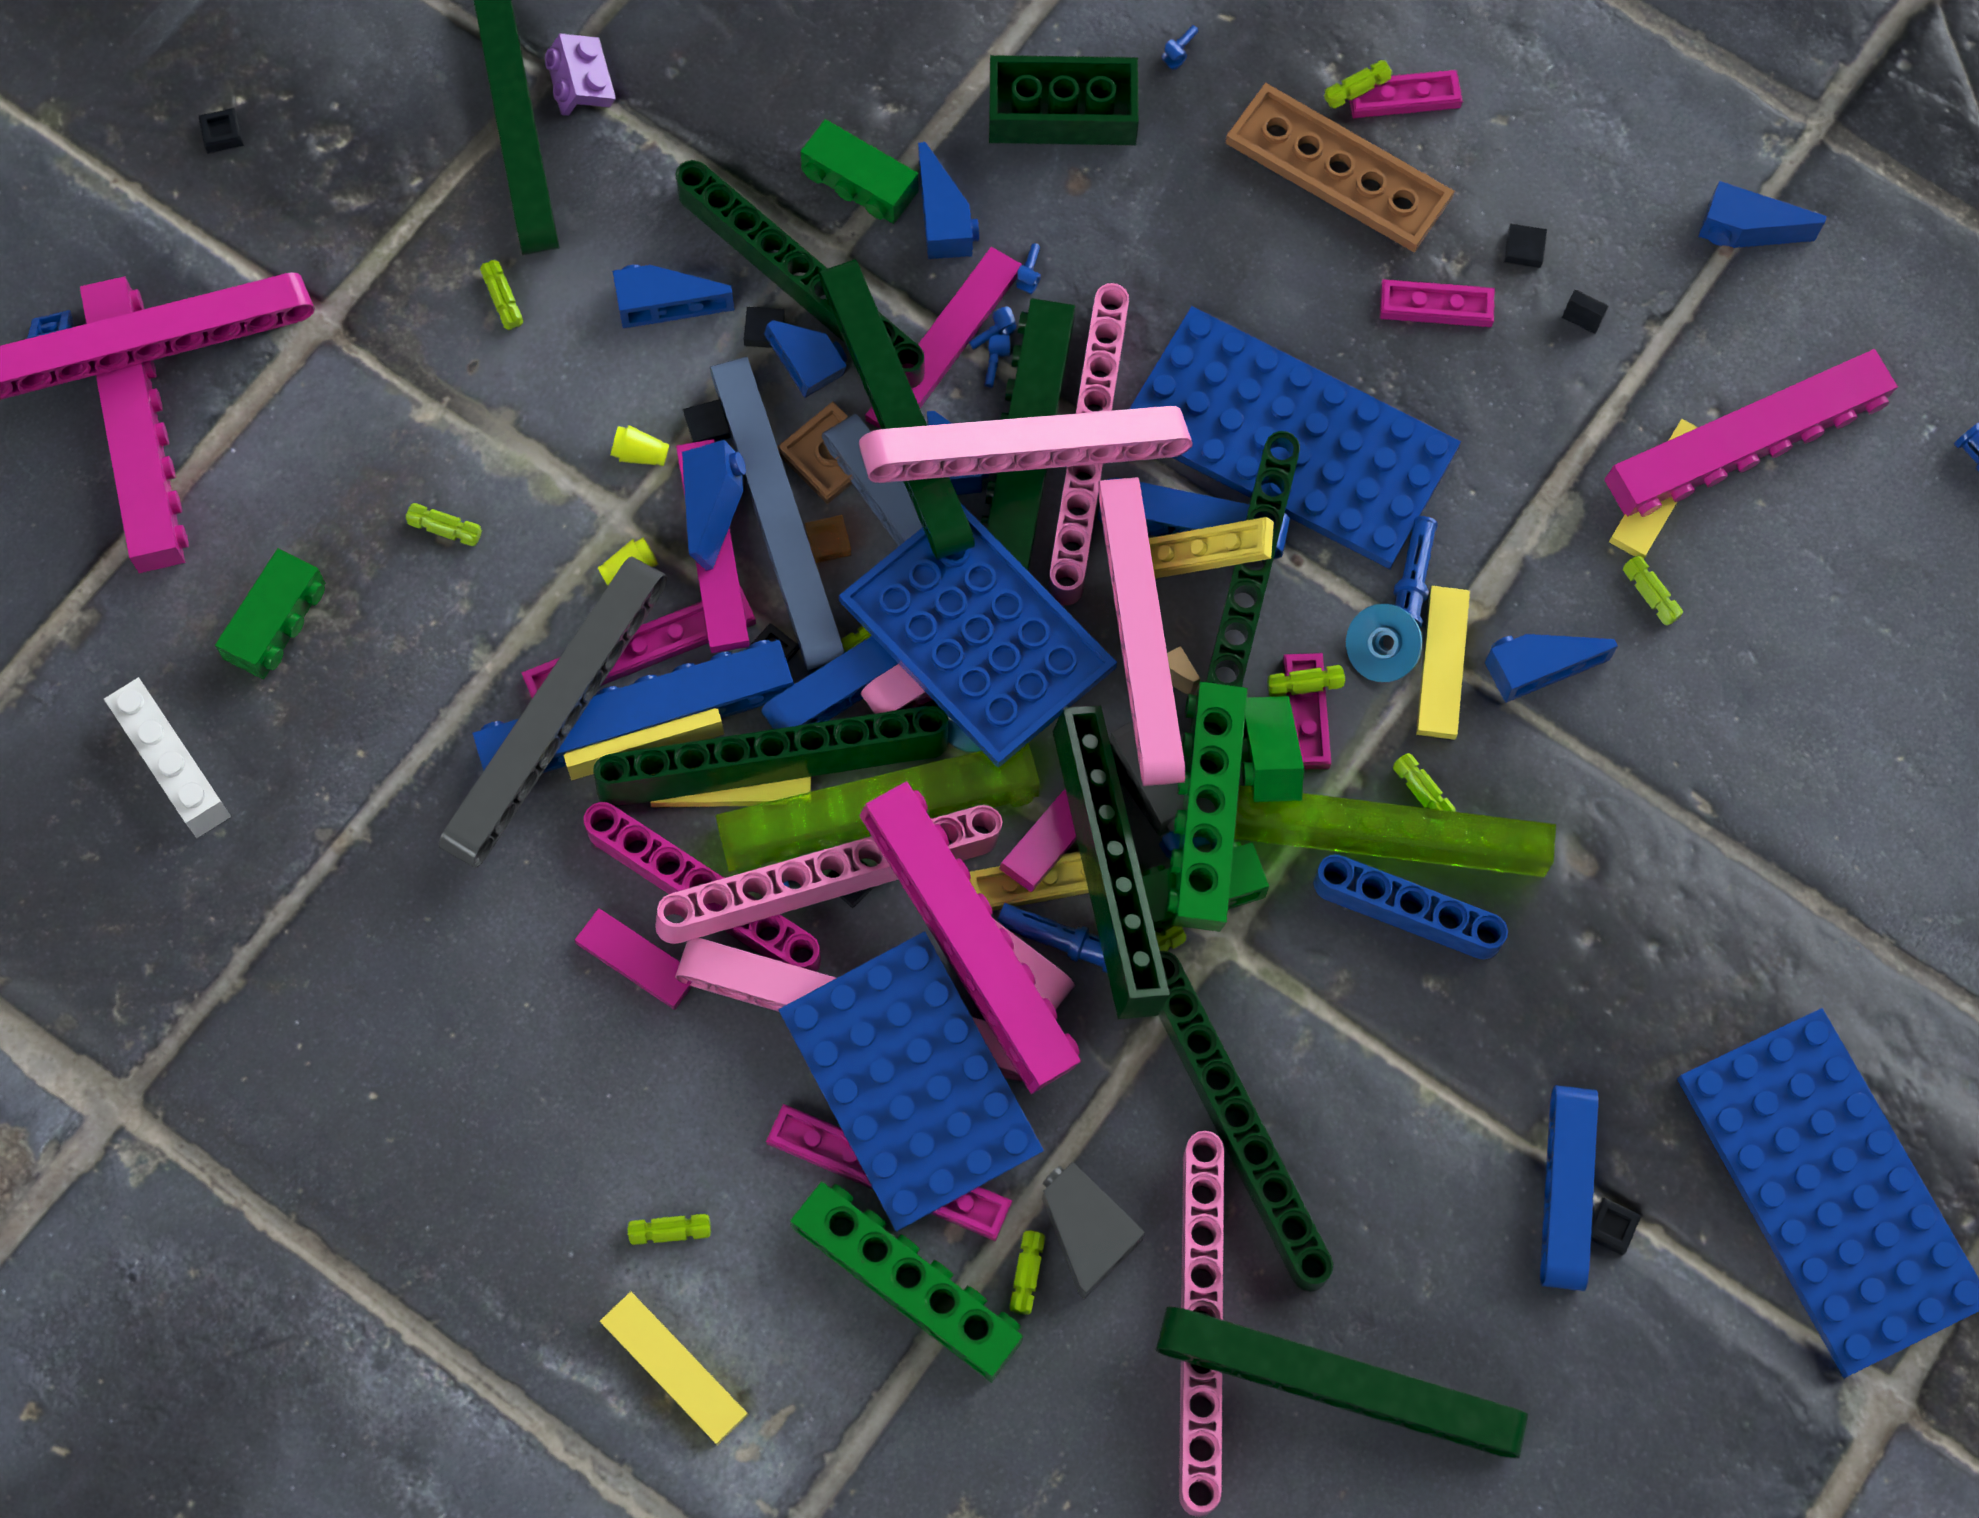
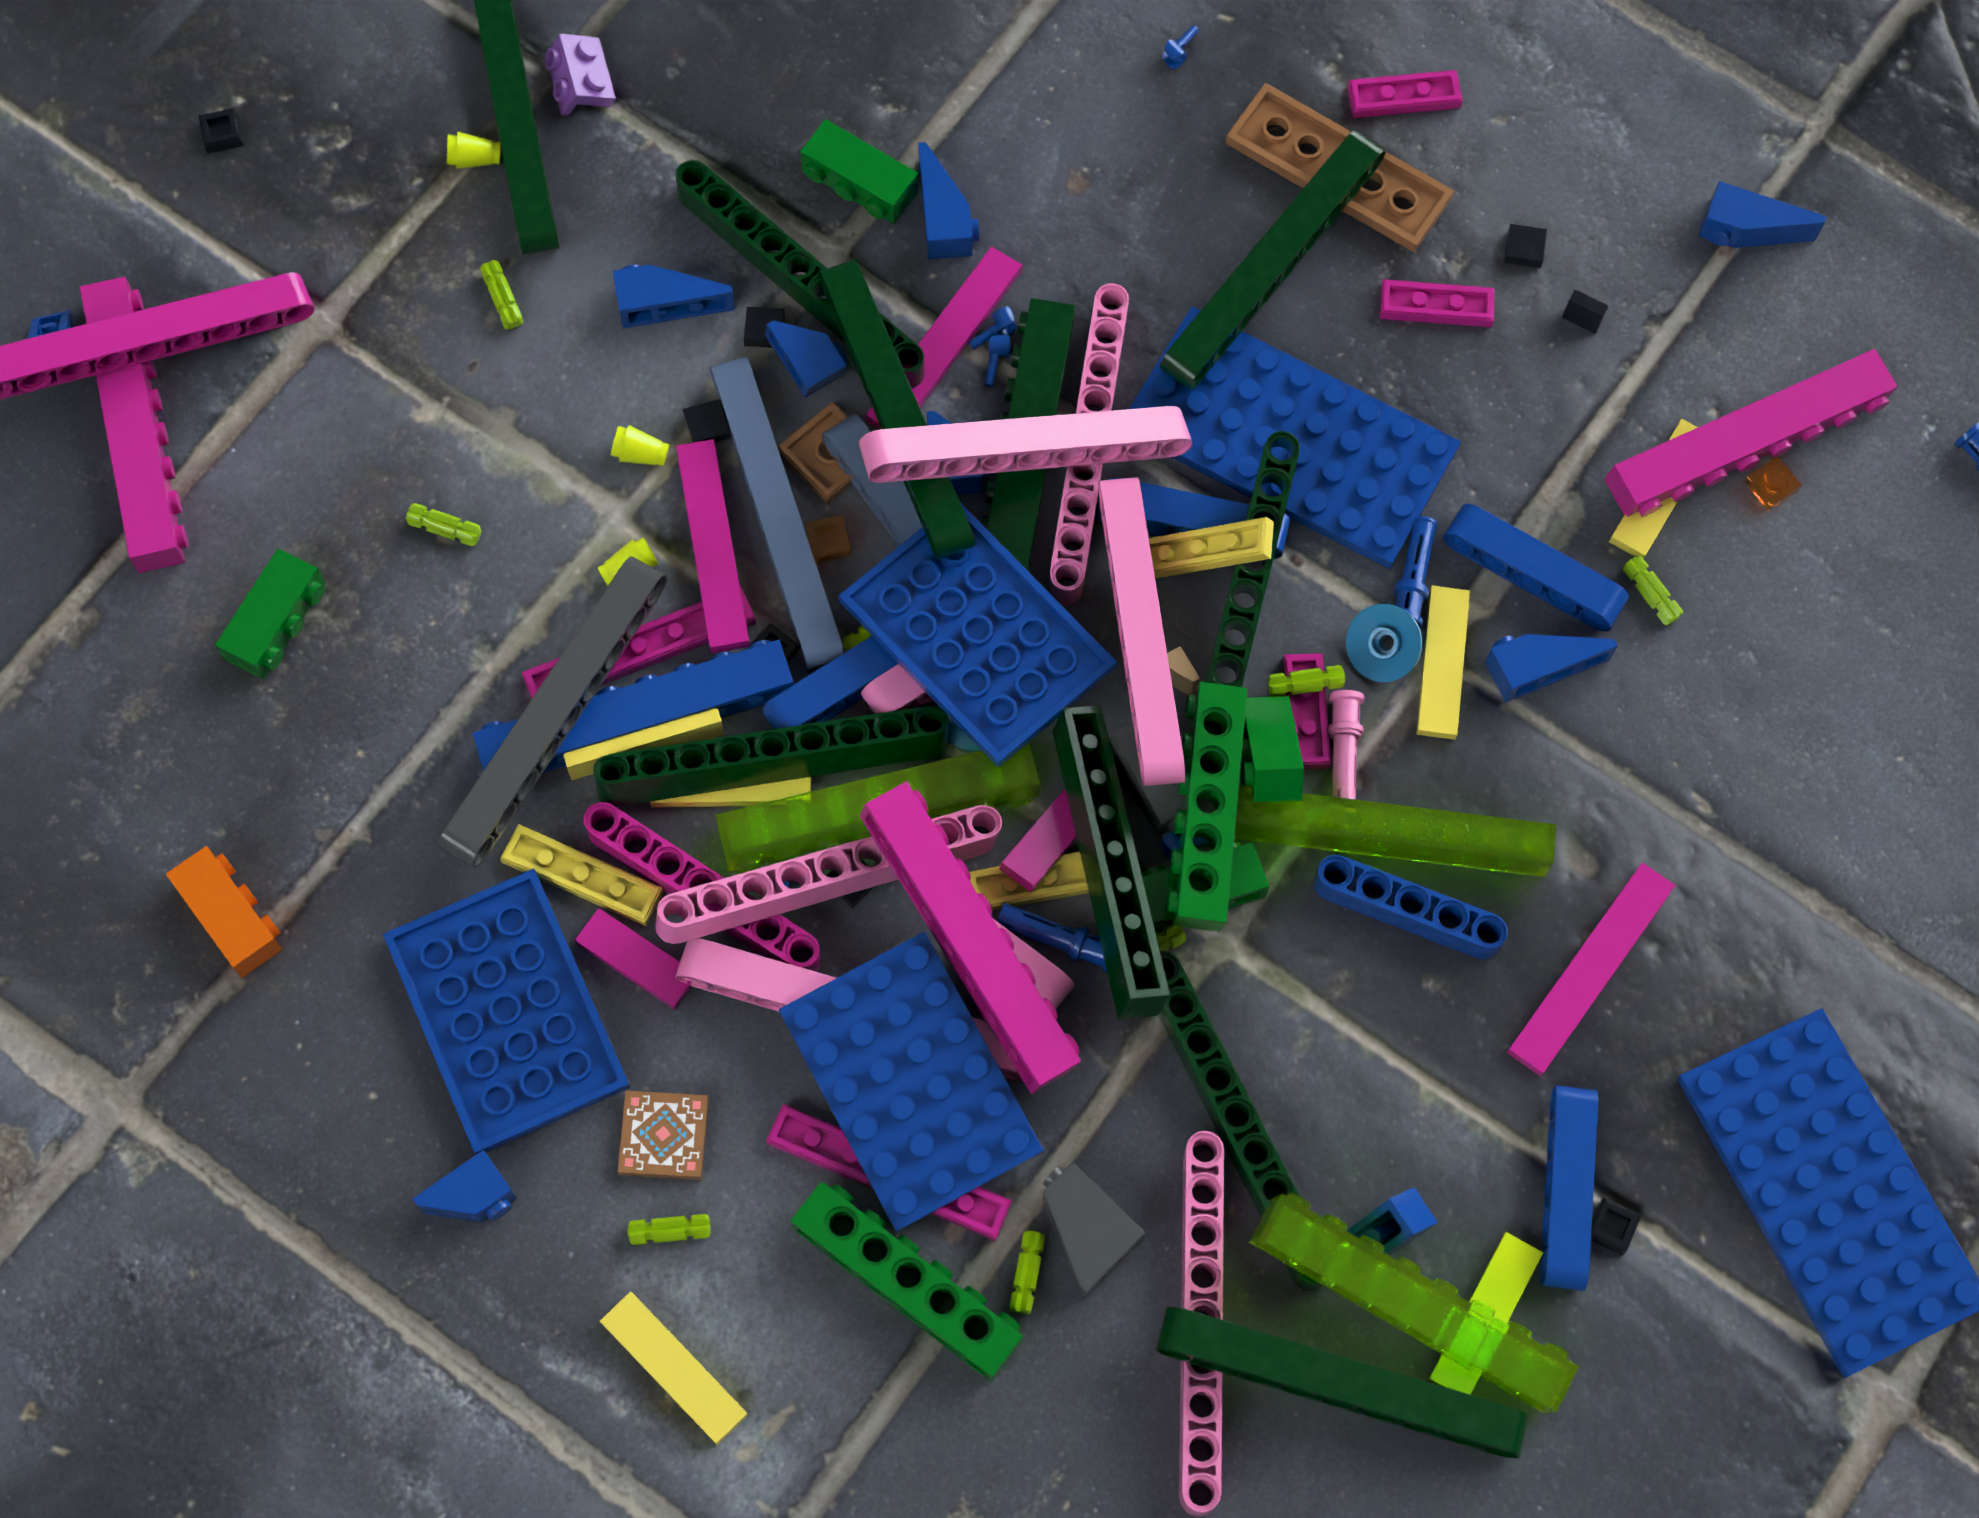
white brick [104,677,231,838] -> none
blue slope [682,440,746,571] -> none
dark green brick [989,55,1139,145] -> none
blue hand [1016,243,1041,294] -> none
lime axle [1324,60,1392,108] -> none
lime axle [1393,753,1456,824] -> none
none -> orange brick [166,846,283,978]
none -> blue plate [383,869,631,1155]
none -> blue slope [413,1150,517,1223]
none -> neon yellow cone [447,132,500,169]
none -> light yellow tile [500,824,664,927]
none -> medium nougat tile [618,1091,709,1180]
none -> dark green beam [1160,130,1386,390]
none -> clear neon green brick [1249,1193,1579,1414]
none -> bright pink pin [1328,690,1365,813]
none -> blue slope [1333,1187,1438,1276]
none -> neon yellow tile [1428,1232,1543,1395]
none -> blue beam [1443,504,1629,631]
none -> dark pink tile [1507,862,1676,1077]
none -> clear orange plate [1745,456,1802,511]

